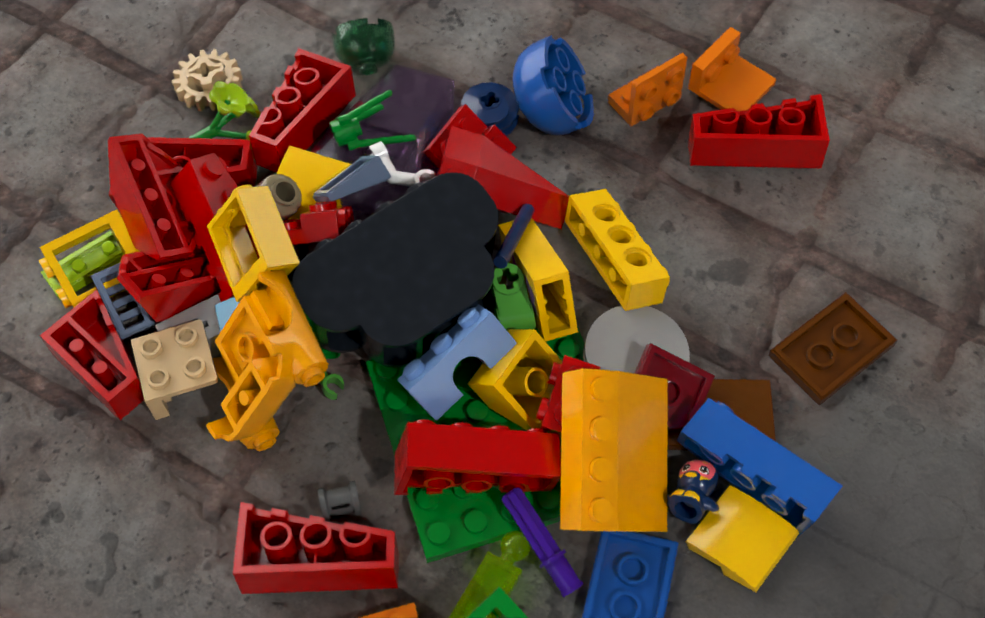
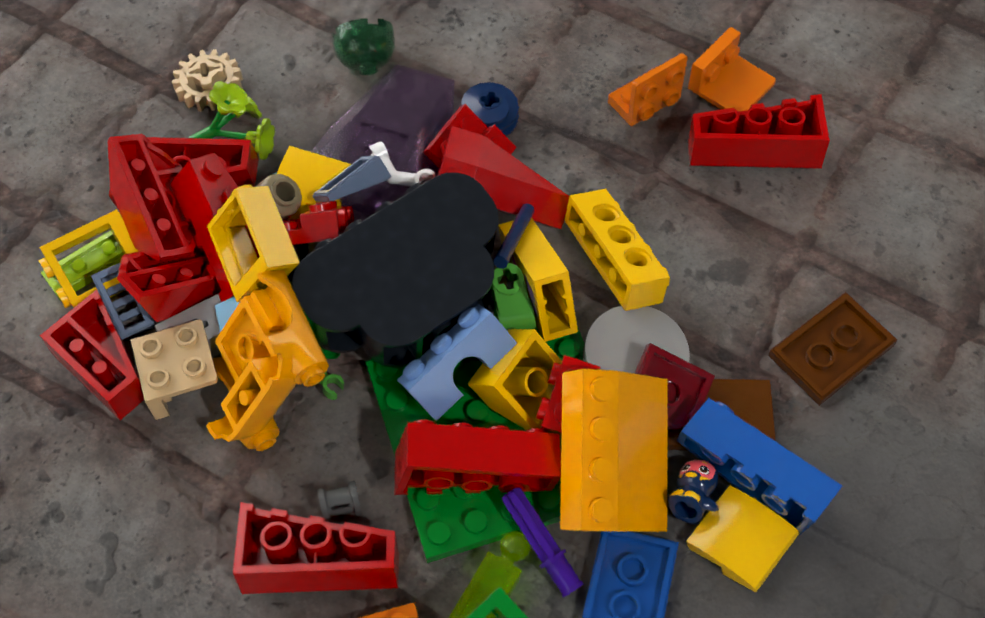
red wedge [249,48,356,173] -> none
green plant [329,90,416,151] -> none
blue cylinder [513,35,594,135] -> none

